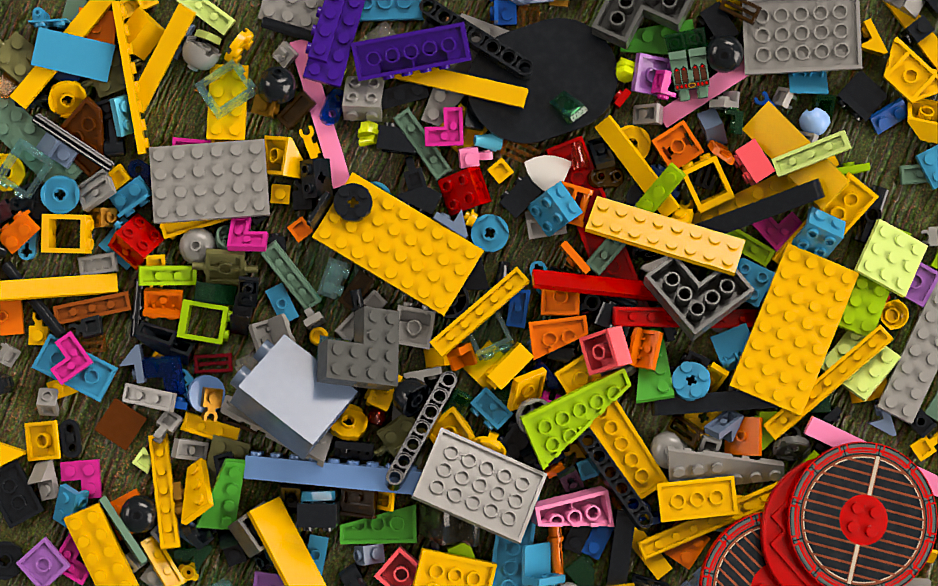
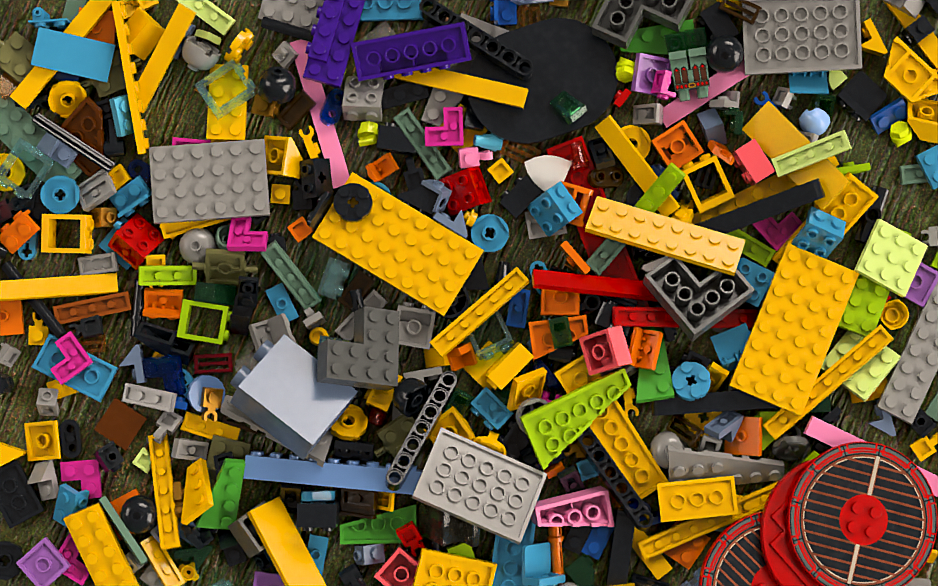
none -> black brick [93,441,125,473]
none -> orange bracket [365,152,400,182]
none -> red plate [396,520,425,557]
none -> sand blue bracket [421,179,452,213]
none -> clear green slope [547,315,573,349]
none -> yellow plate [622,387,639,417]
none -> yellowish green tile [828,70,847,91]
none -> neon yellow piece [890,121,913,148]

